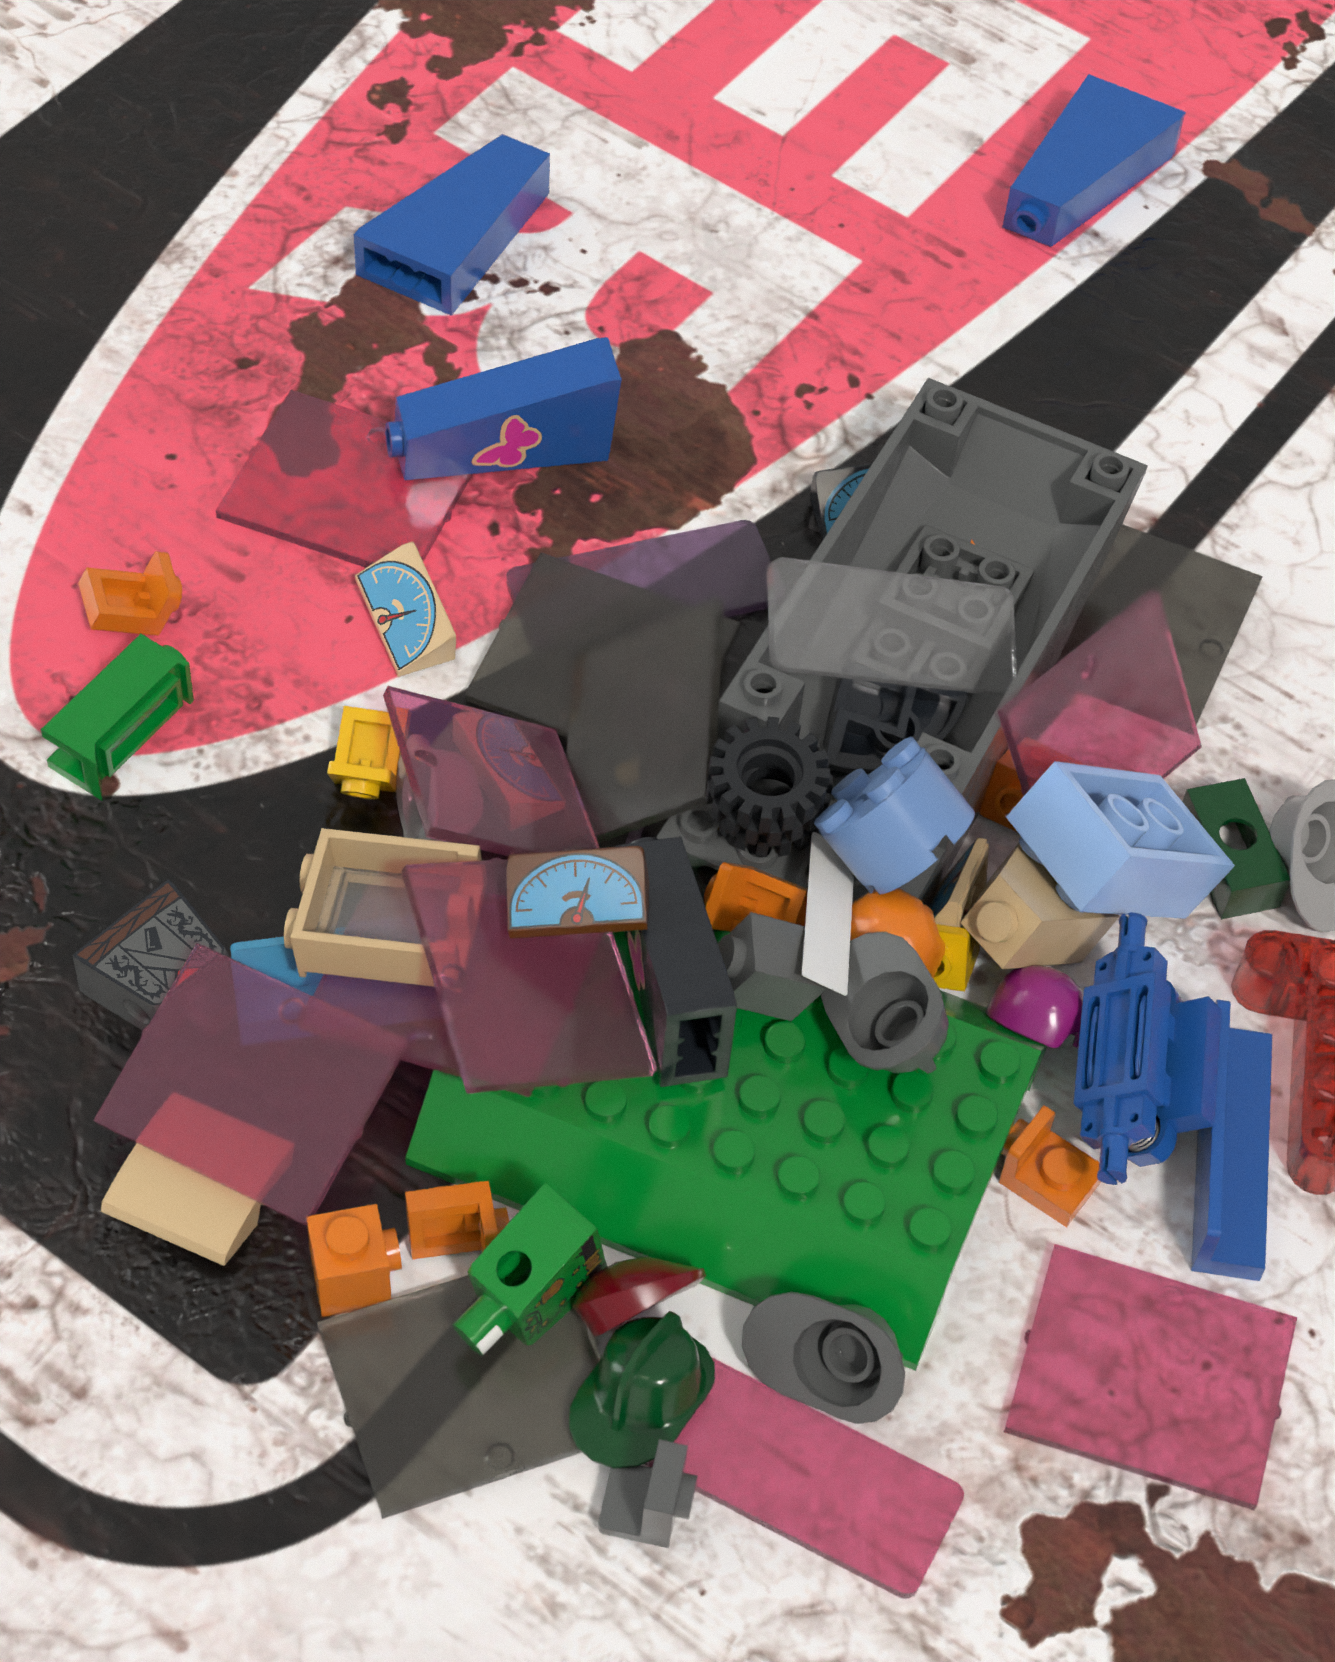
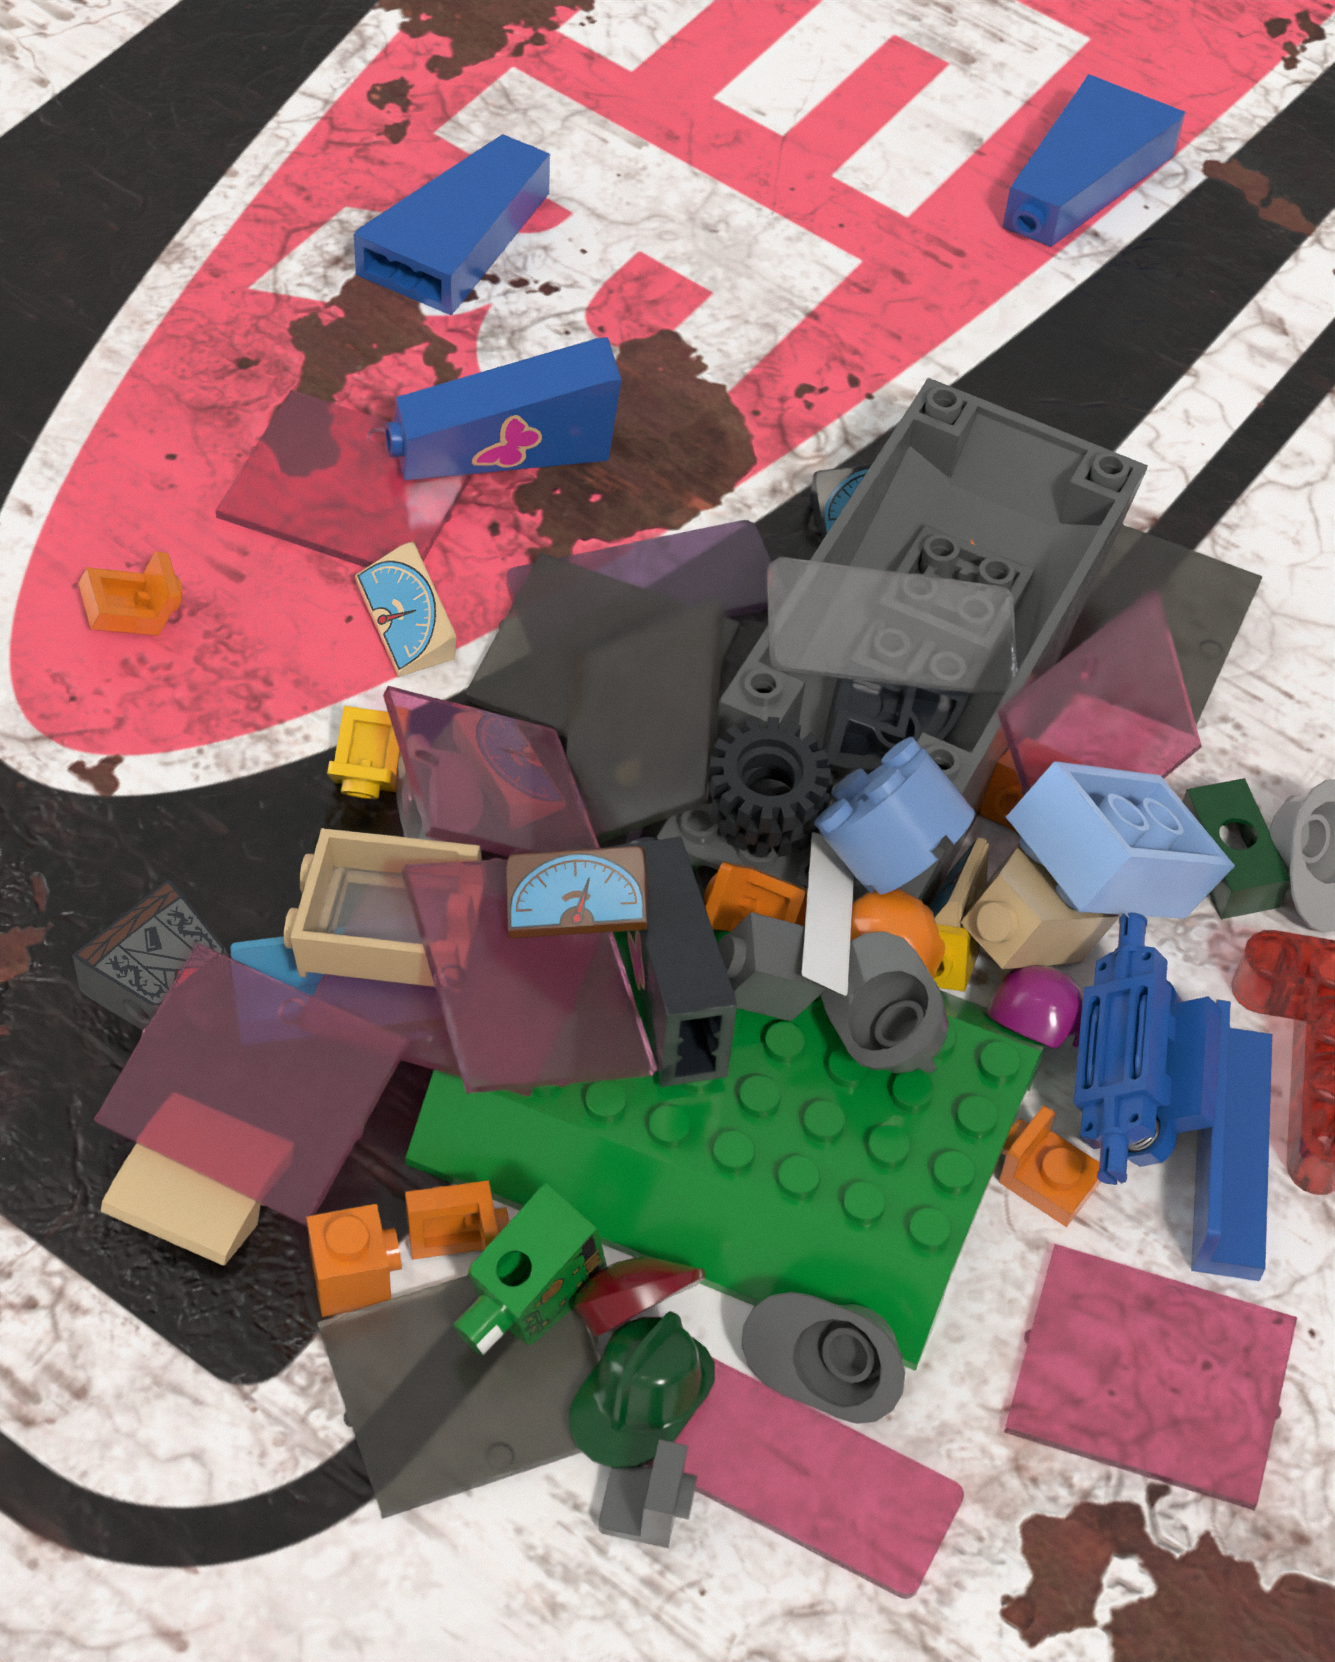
green window [41,634,194,801] -> none

